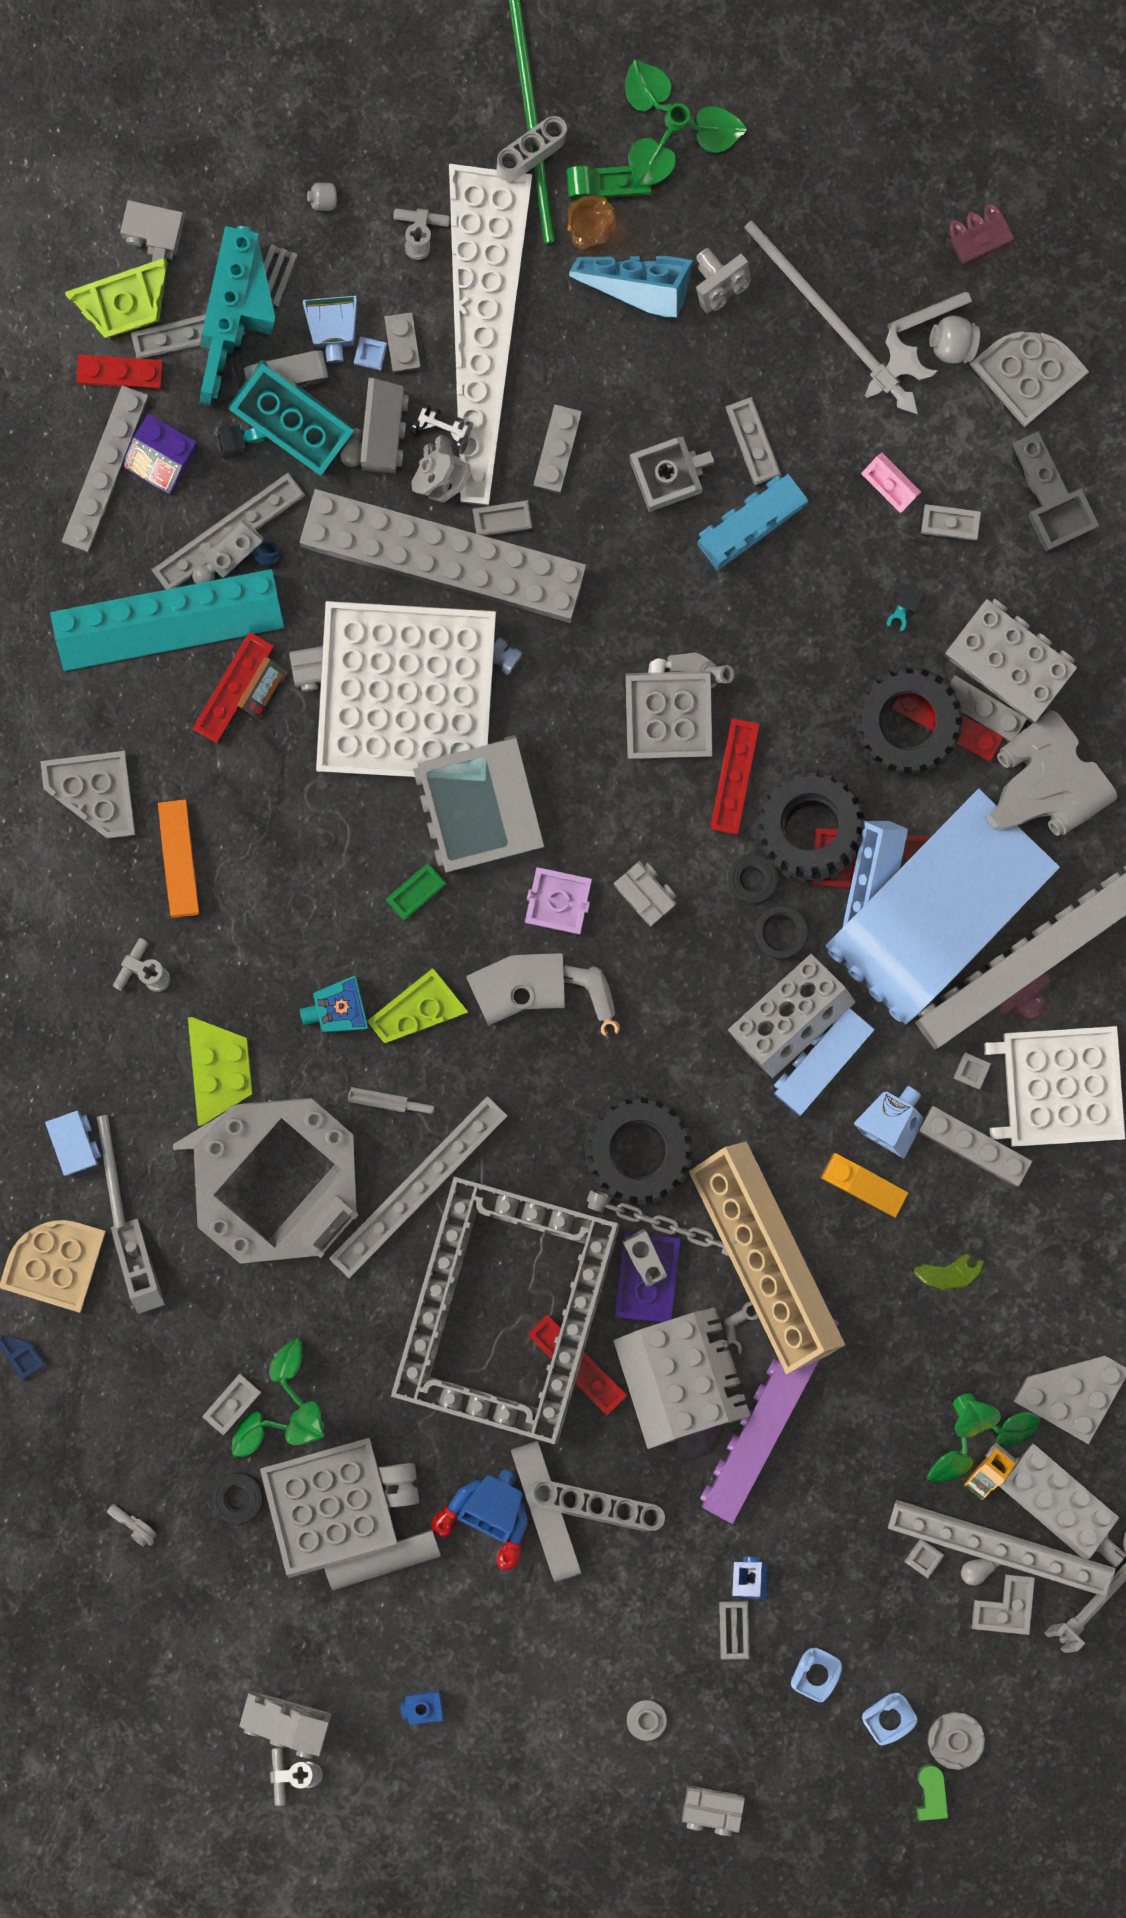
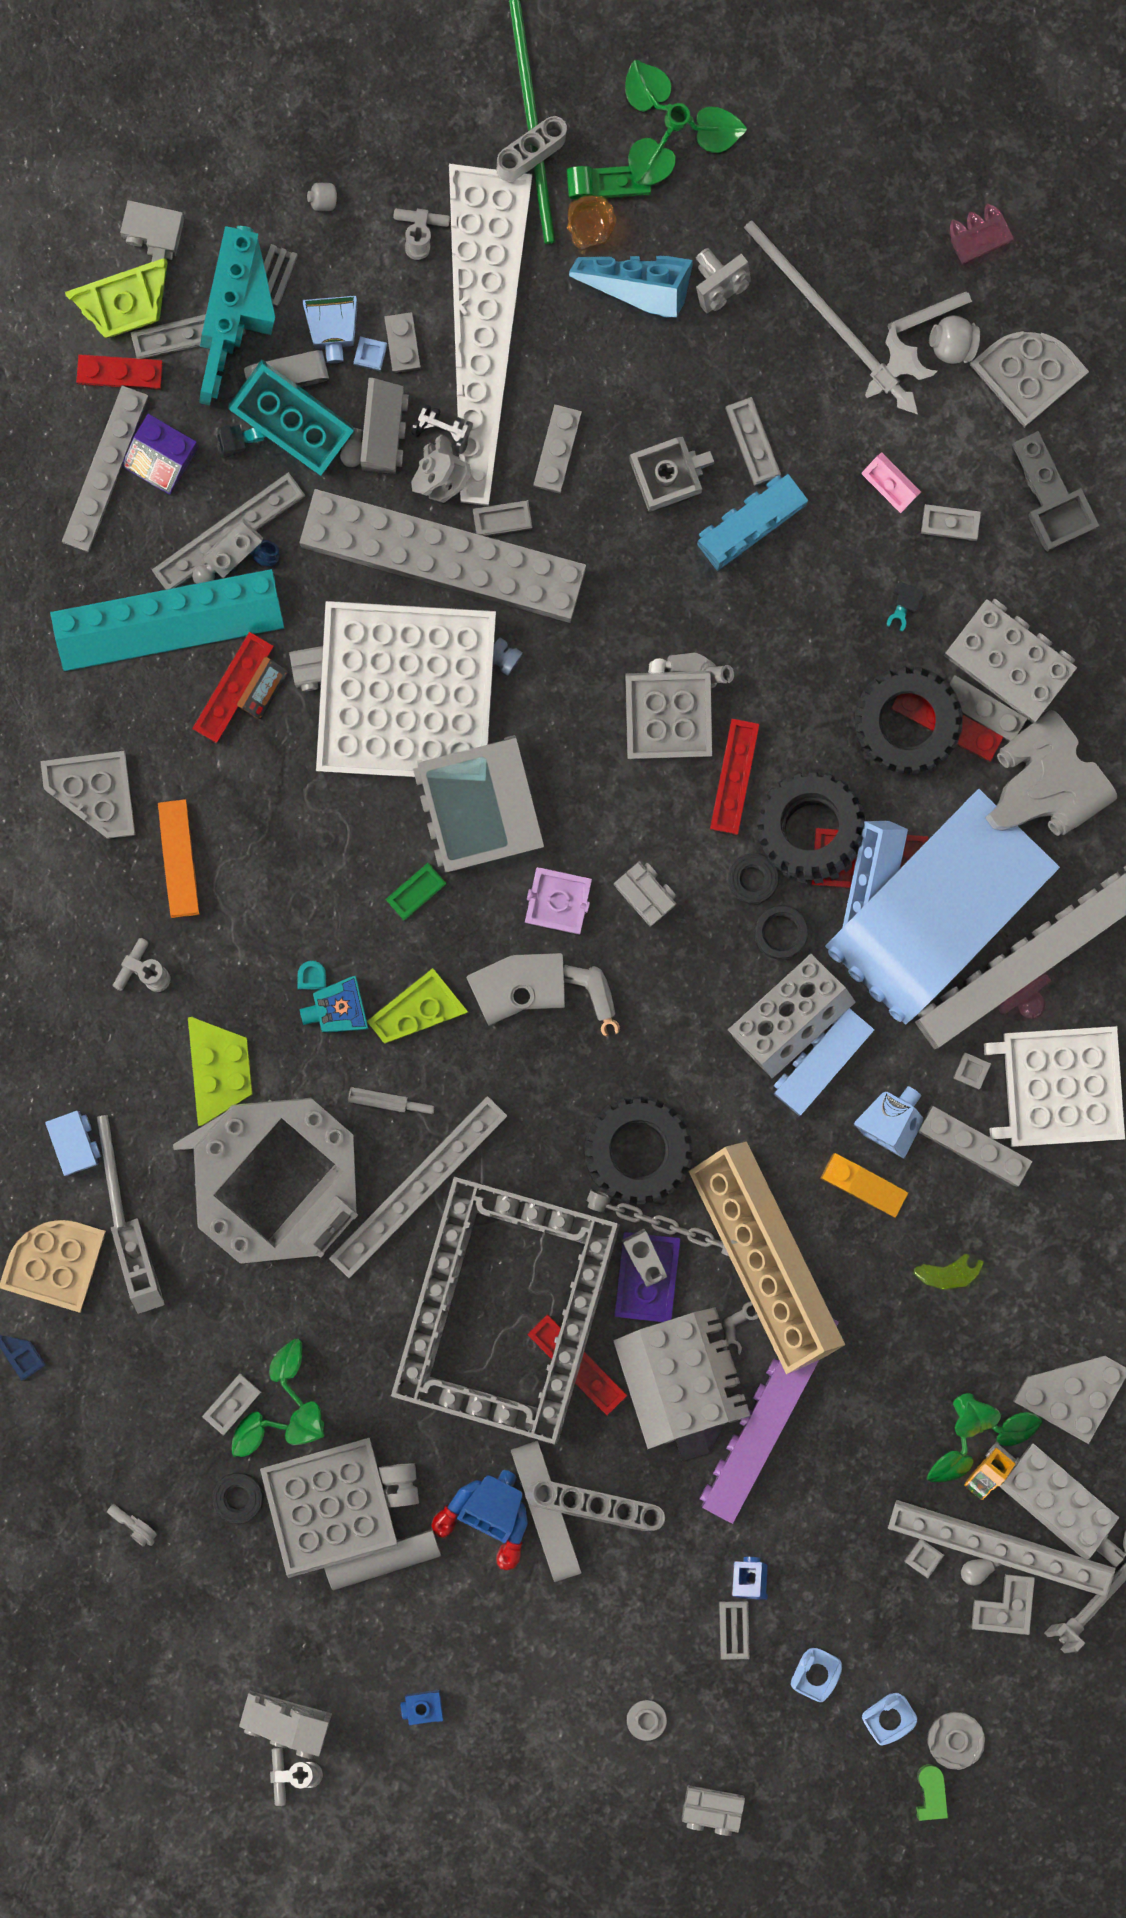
none -> teal tile [298,961,326,989]

